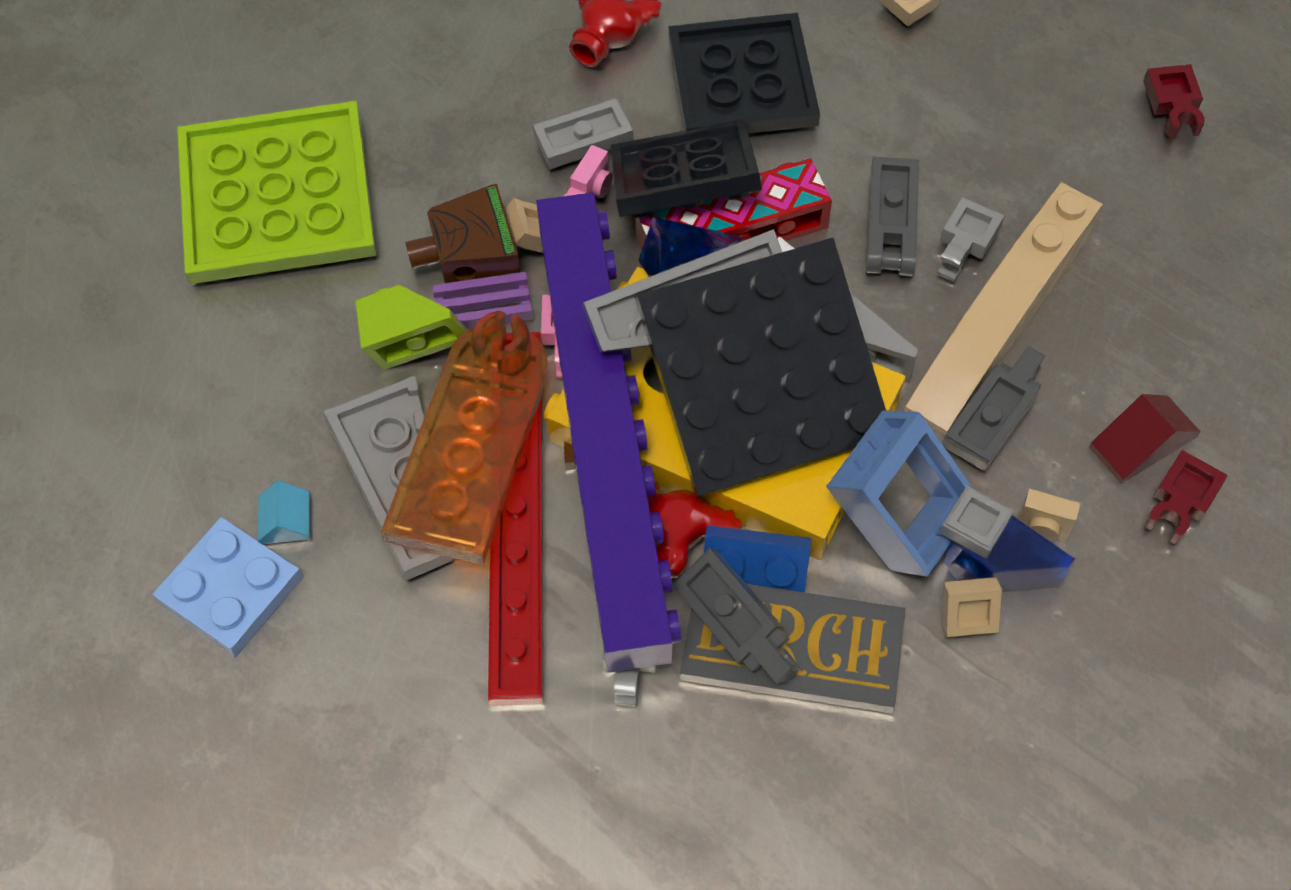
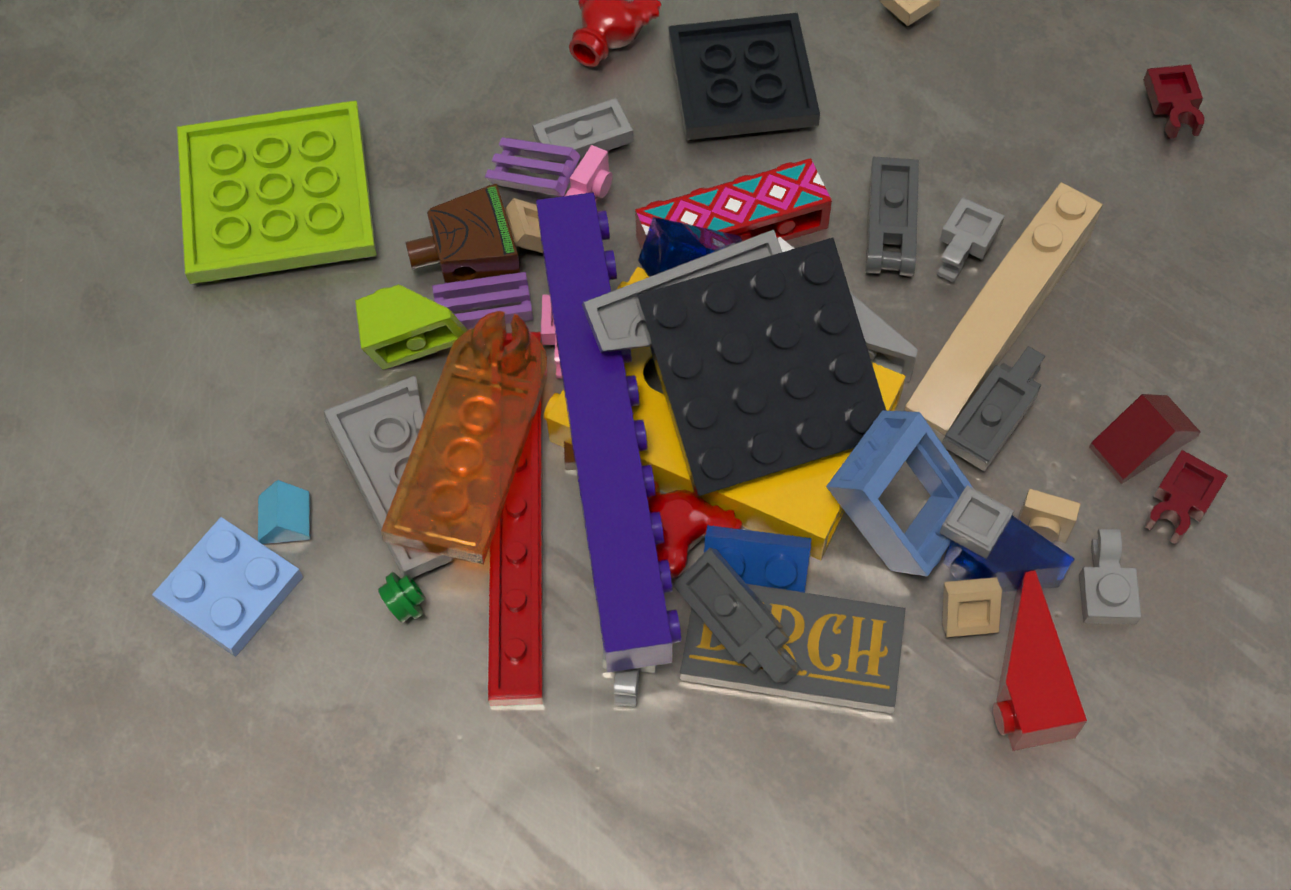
black plate [611,119,762,218] -> none
none -> green plate [378,572,426,623]
none -> medium lavender tile [485,137,580,196]
none -> red slope [993,570,1087,751]
none -> light grey plate [1079,529,1141,624]

